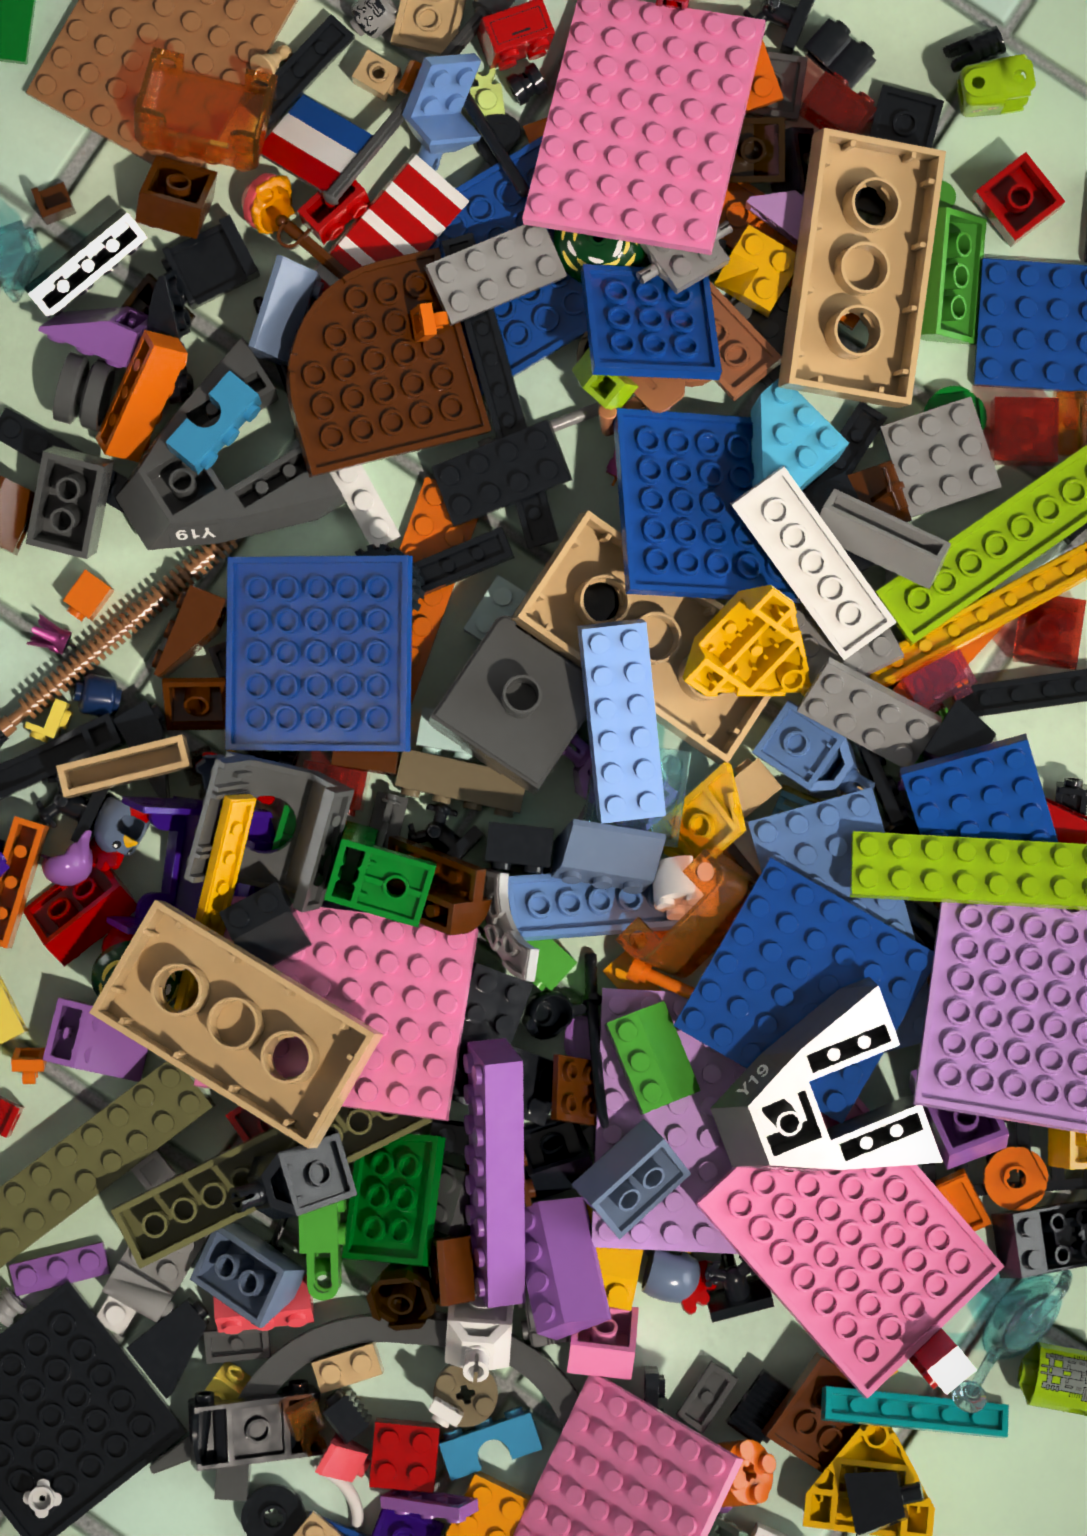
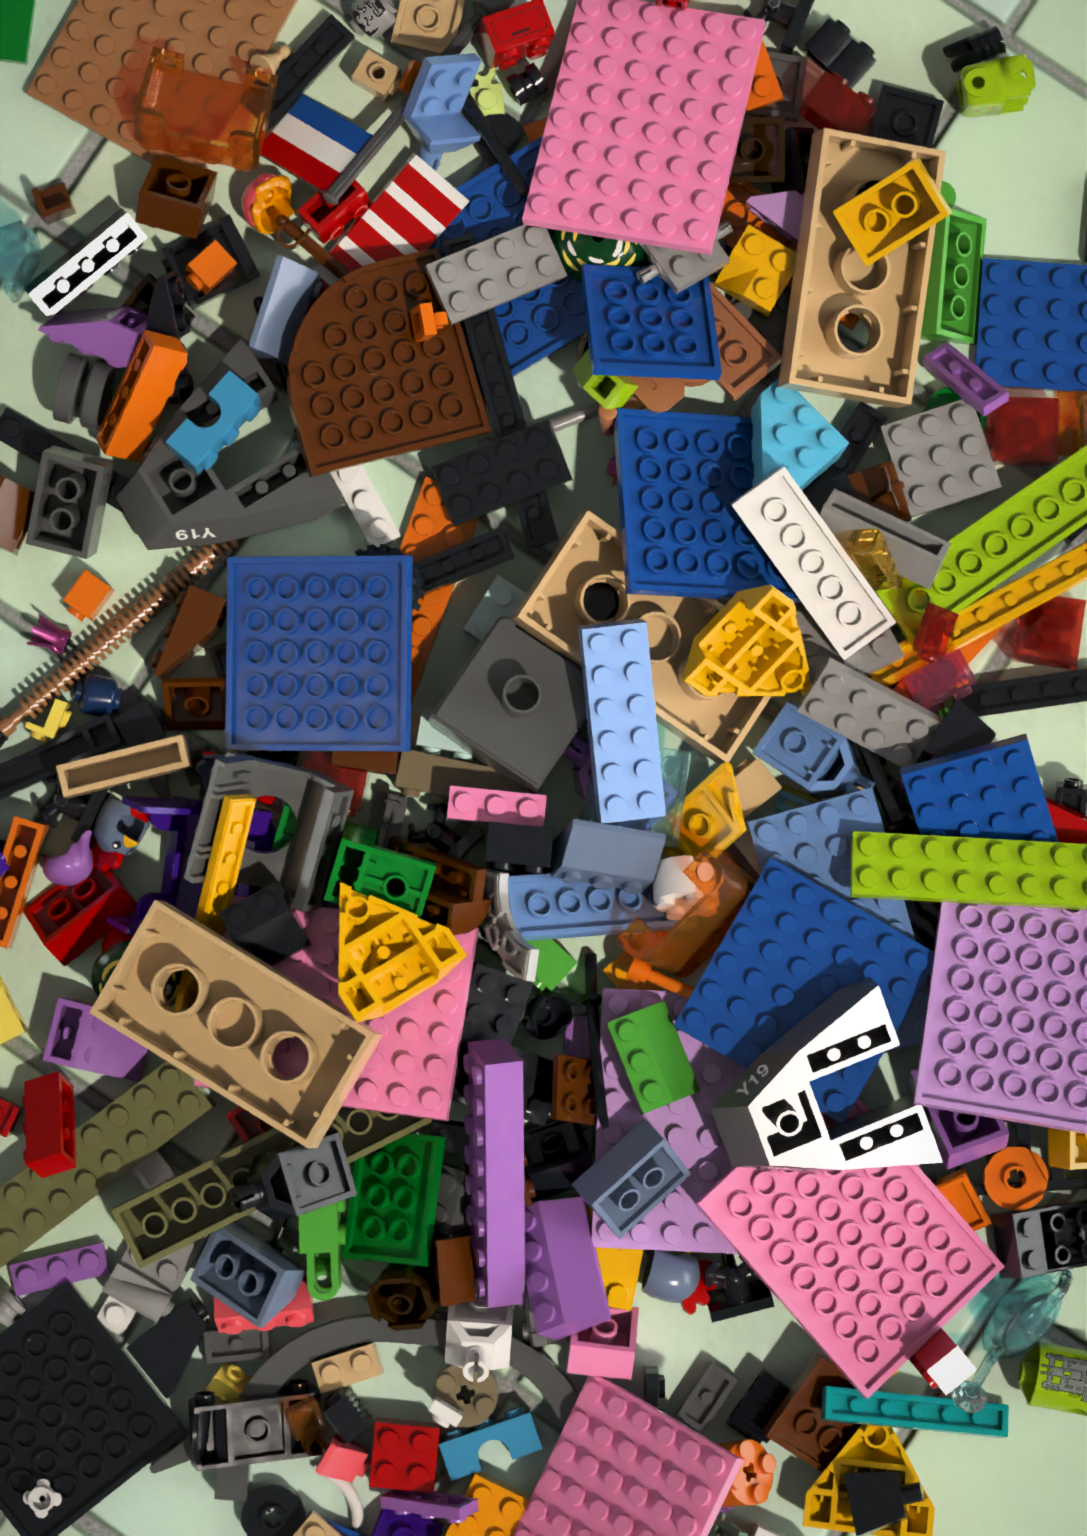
orange tile [11,1048,47,1084] -> none
red brick [972,152,1065,247] -> none
none -> red brick [22,1071,76,1178]
none -> orange brick [184,240,237,295]
none -> yellow wedge [338,882,467,1023]
none -> bright pink brick [447,786,547,827]
none -> yellow slope [833,158,952,267]
none -> clear yellow slope [845,529,903,590]
none -> clear red slope [912,602,959,663]
none -> medium lavender plate [922,342,1009,416]

